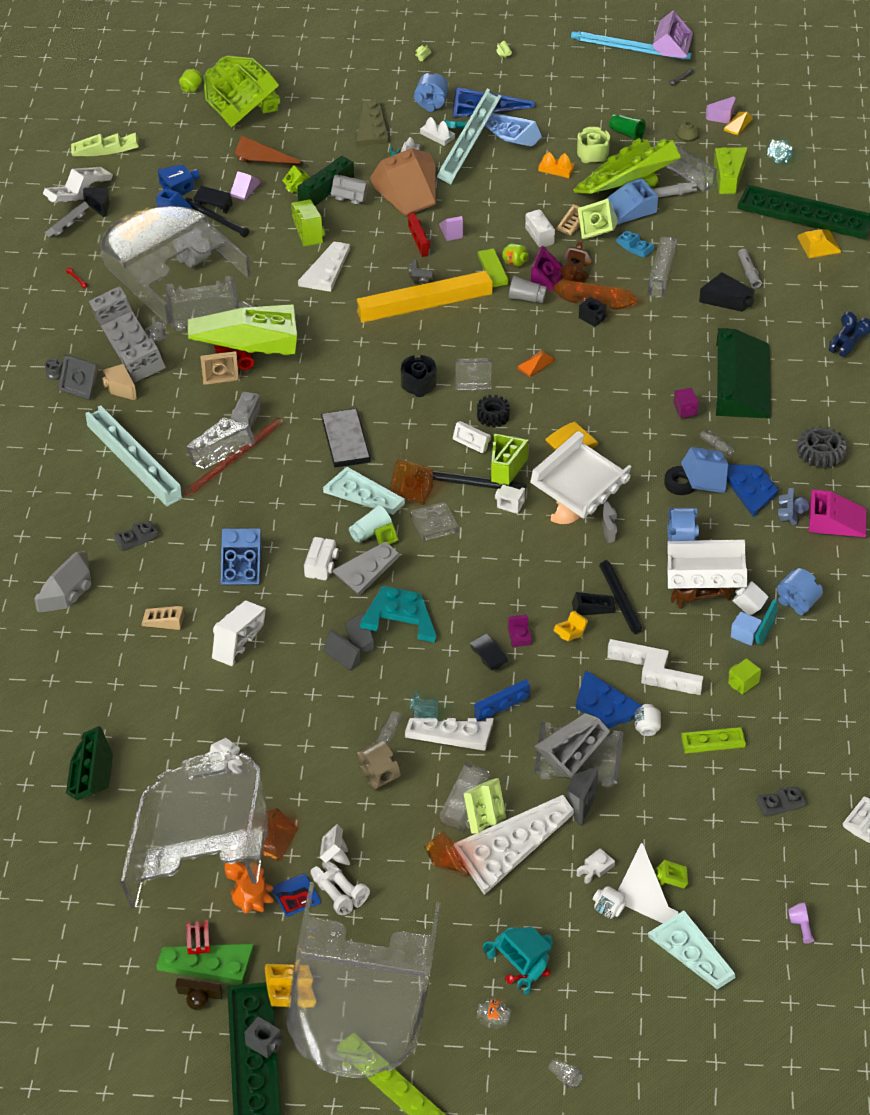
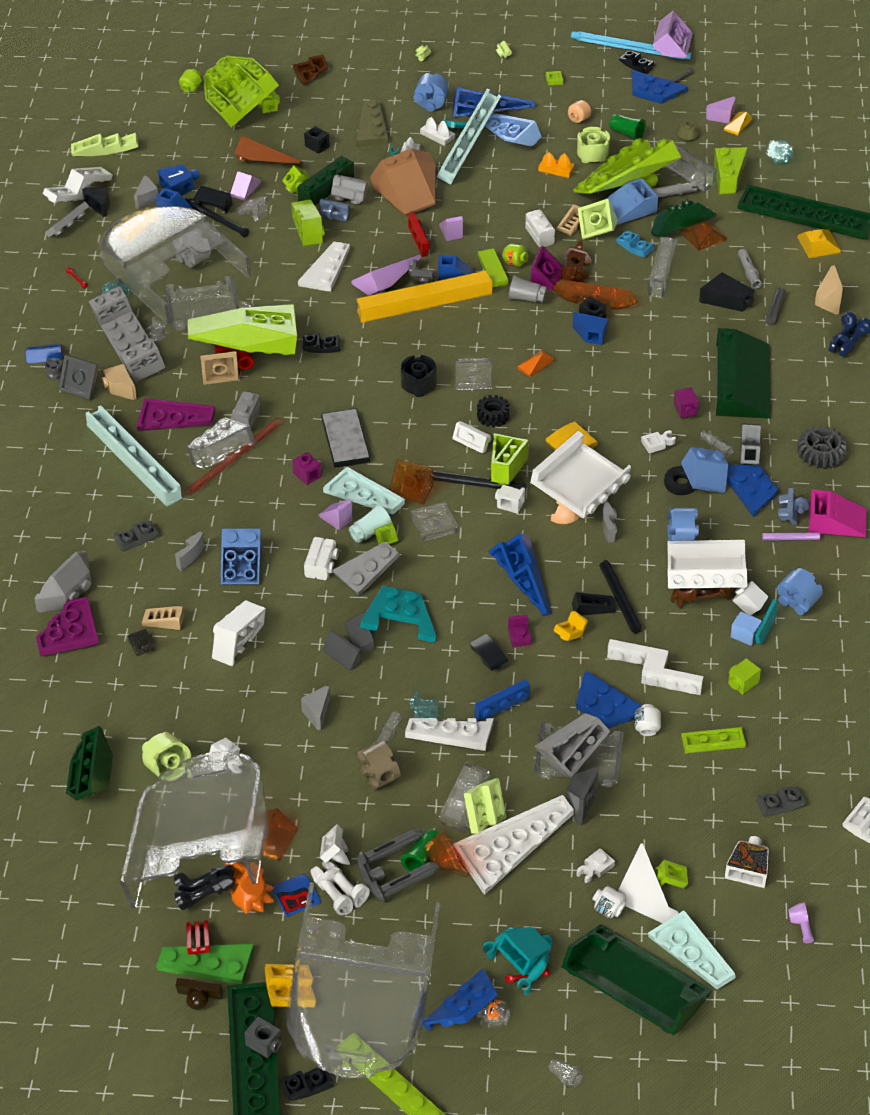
none -> slope [25,344,62,364]
none -> magenta plate [36,597,99,656]
none -> clear light blue bracket [101,278,129,300]
none -> clear smoke bracket [127,629,155,656]
none -> light grey slope [134,176,158,209]
none -> magenta wing [137,398,216,431]
none -> yellowish green brick [142,732,191,781]
none -> black piece [174,865,235,910]
none -> light grey slope [175,531,204,571]
none -> clear slope [236,195,268,222]
none -> black slope [280,1064,334,1101]
none -> magenta brick [292,452,322,485]
none -> reddish brown slope [293,55,328,85]
none -> light grey slope [301,686,330,730]
none -> black slope [302,333,340,353]
none -> black brick [304,126,330,154]
none -> lavender slope [318,499,352,530]
none -> sand blue hips [319,199,350,222]
none -> lavender wedge [351,255,421,296]
none -> dark grey piece [357,829,439,902]
none -> green plant [401,829,442,872]
none -> blue wing [422,969,498,1030]
none -> blue slope [438,255,473,281]
none -> blue wedge [489,533,552,616]
none -> lime tile [545,71,563,86]
none -> dark green slope [561,924,712,1035]
none -> light nougat head [568,100,591,124]
none -> blue slope [573,312,608,345]
none -> black slope [619,51,655,74]
none -> blue wing [631,70,688,104]
none -> white plate [641,430,676,453]
none -> dark green wedge [651,199,716,237]
none -> clear orange slope [680,220,727,251]
none -> torso [725,836,768,888]
none -> brick [740,423,761,464]
none -> lavender bar [762,532,820,541]
none -> dark grey axle [765,287,786,325]
none -> tan slope [815,265,843,315]

